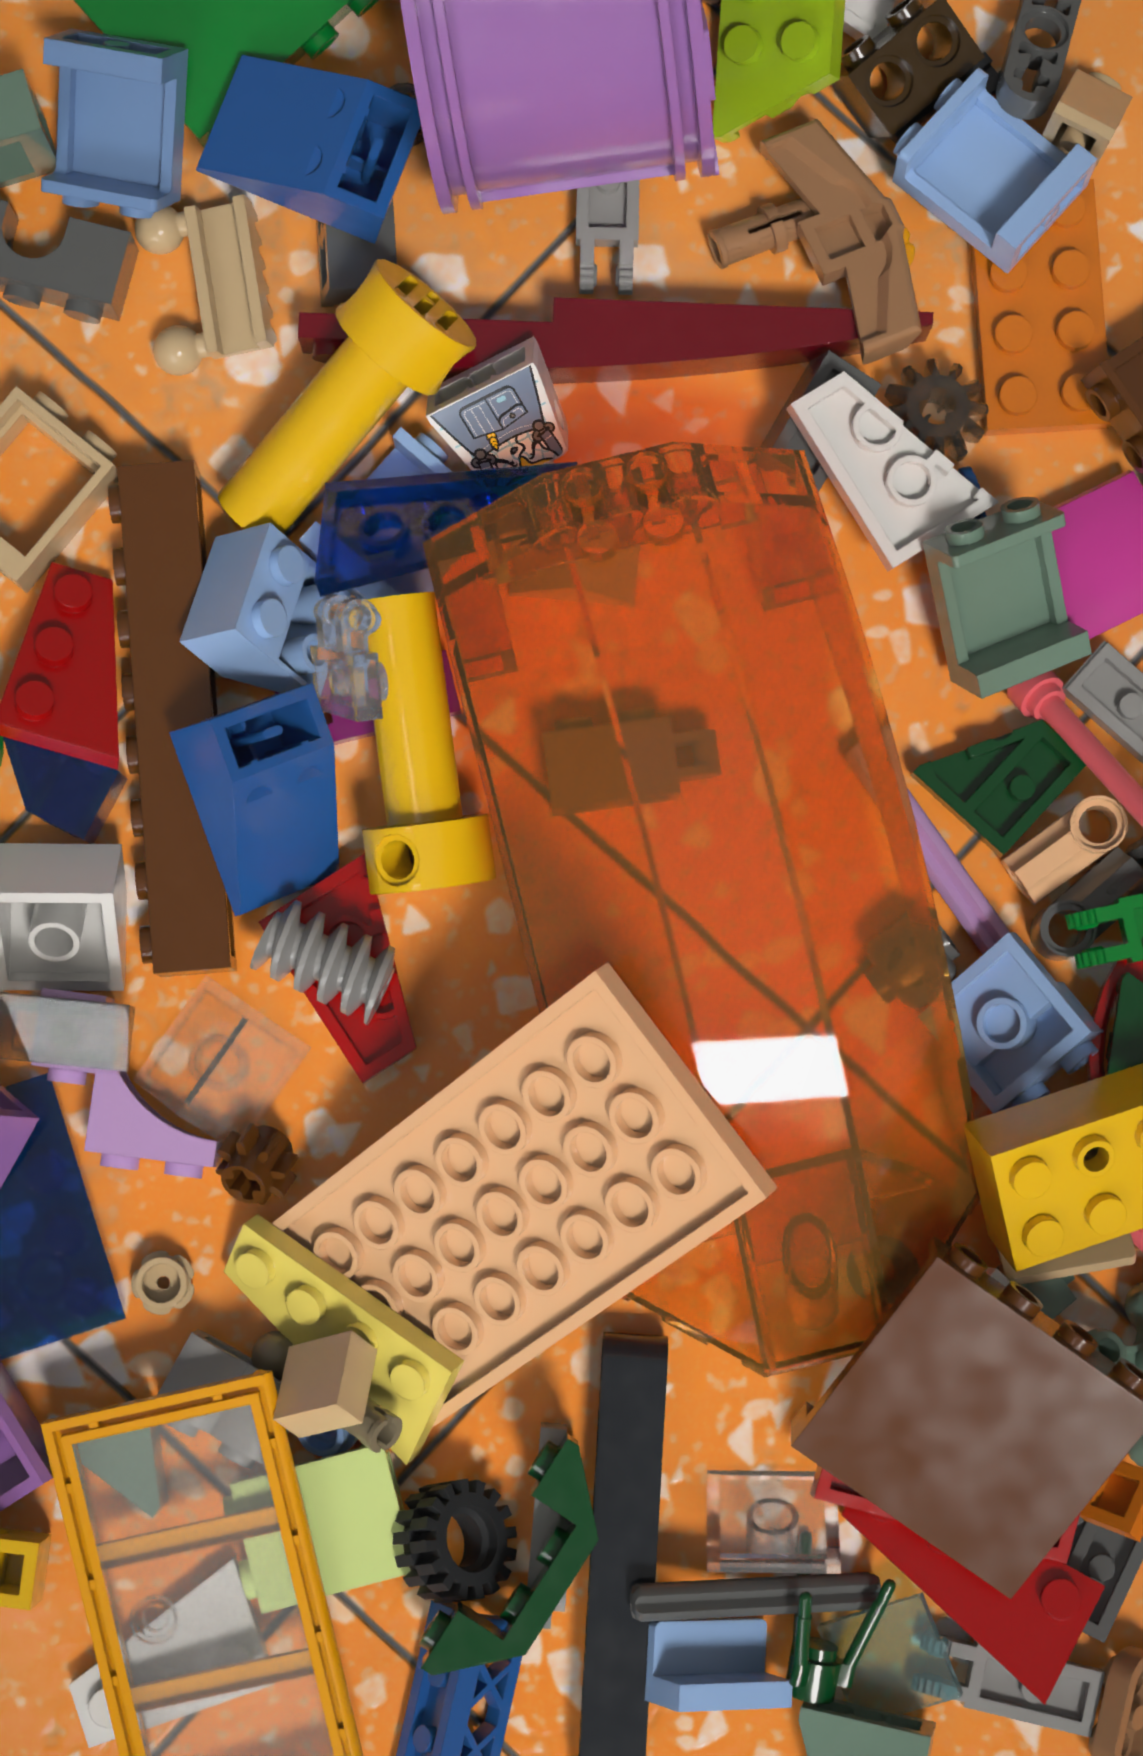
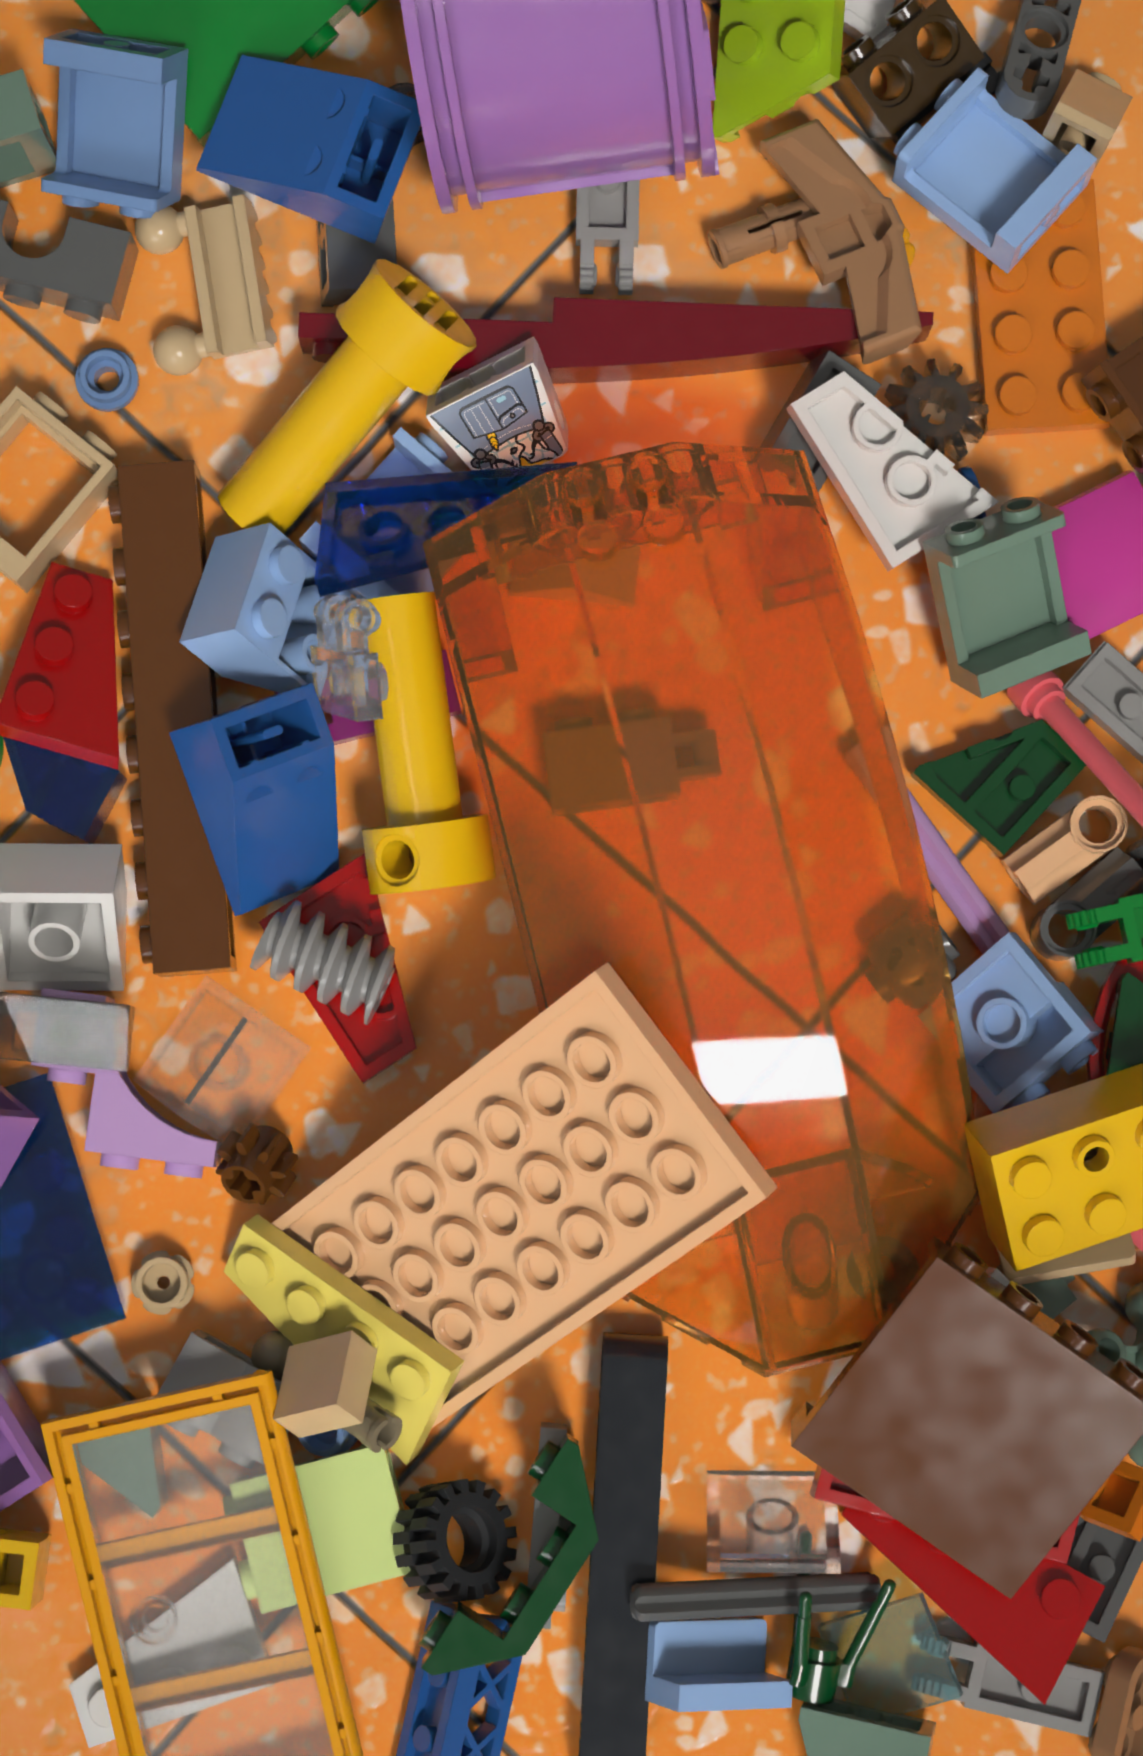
none -> medium blue plate [75,348,139,412]

